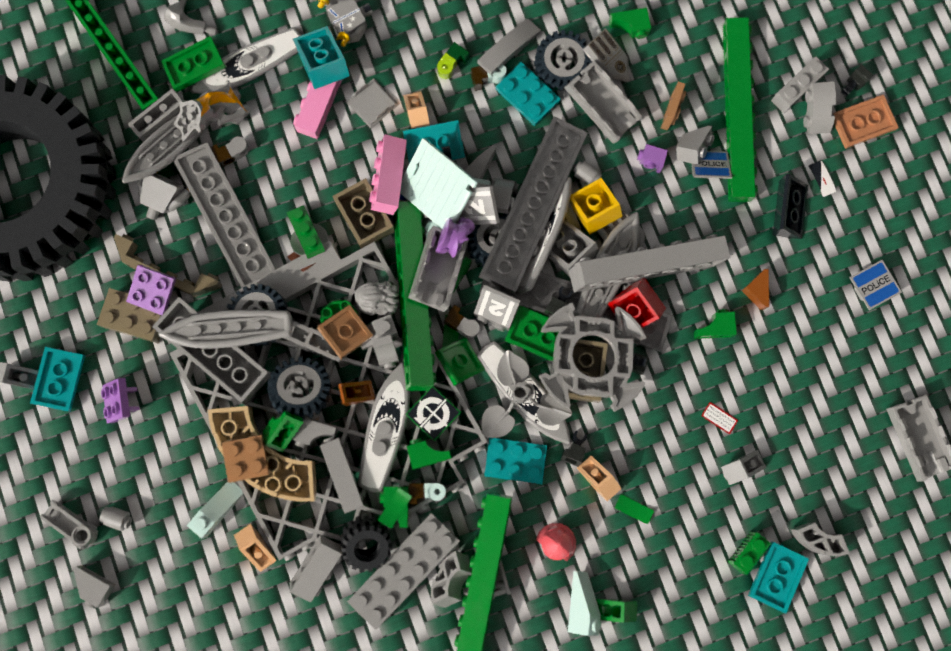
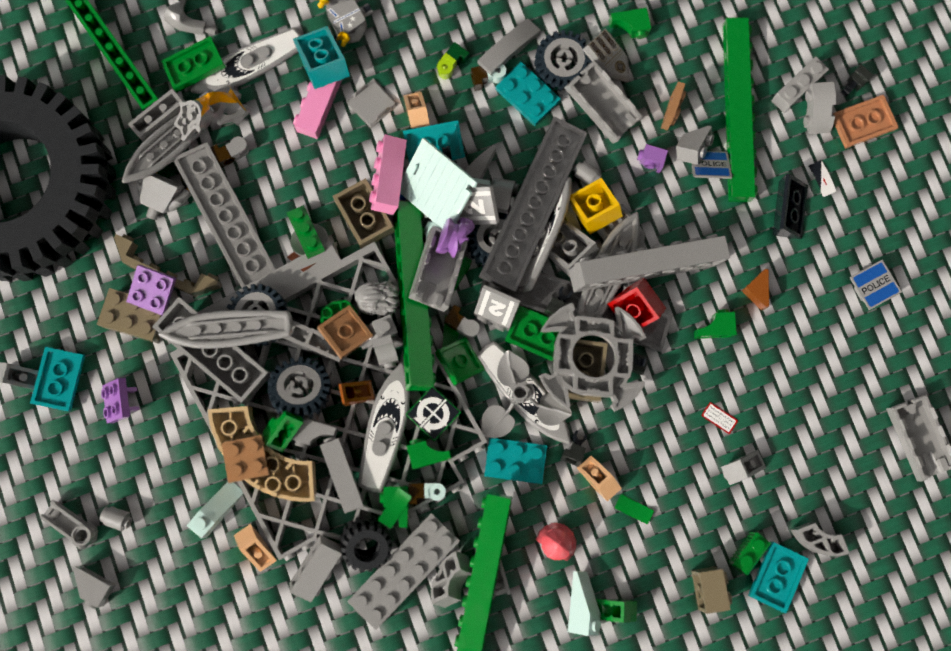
none -> dark tan brick [691,567,732,614]

